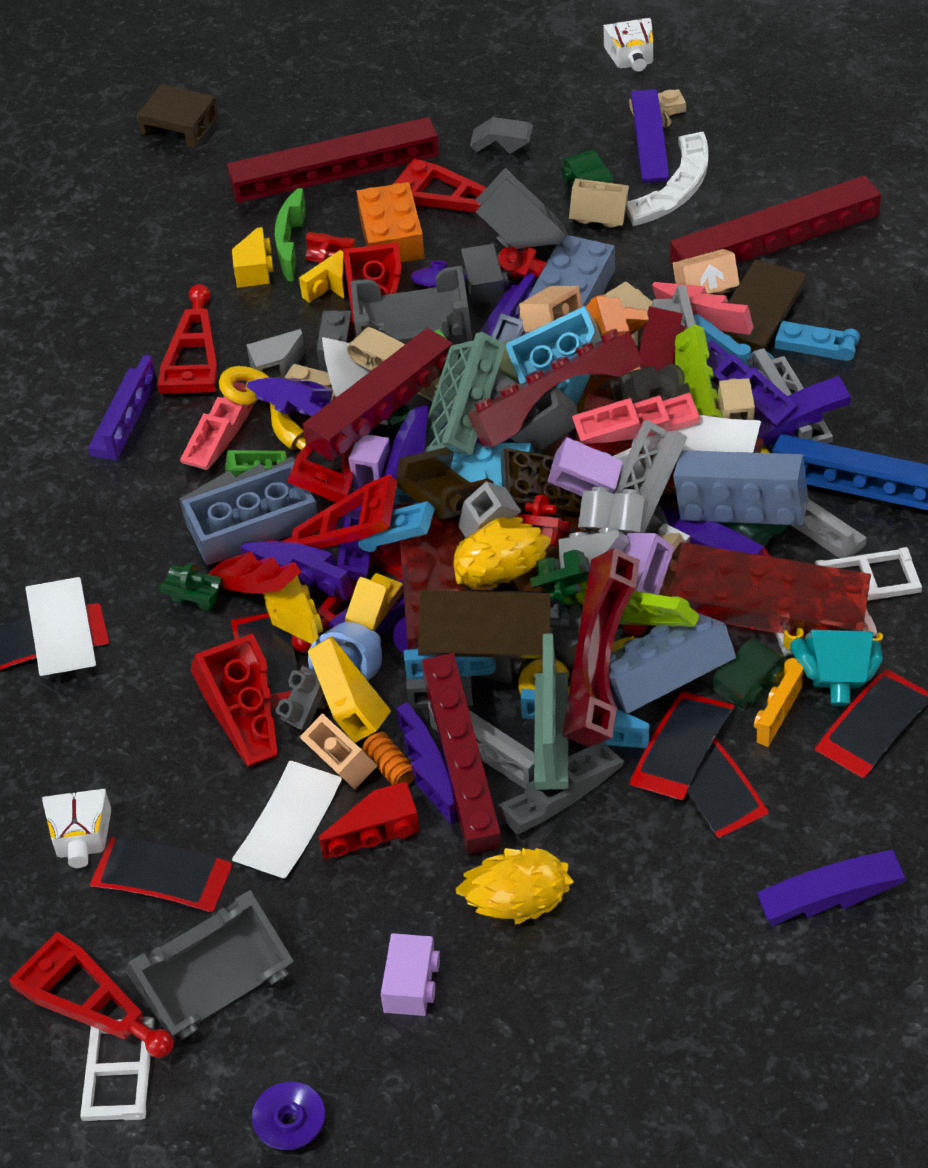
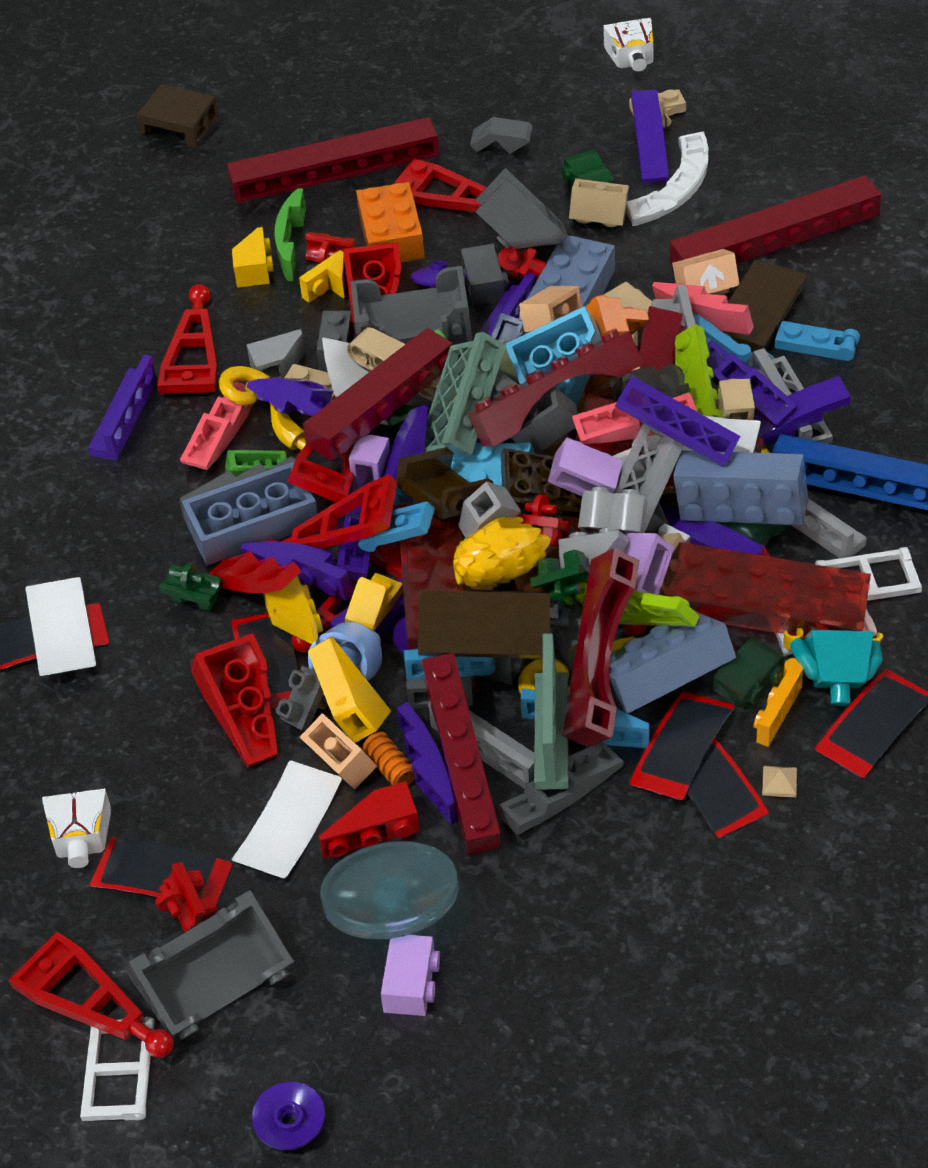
yellow head [456,848,574,924] -> none
dark purple slope [757,850,907,926] -> none
none -> red hips [155,862,217,932]
none -> clear light blue dish [320,841,459,939]
none -> dark purple fence [615,376,741,467]
none -> tan slope [762,766,797,798]

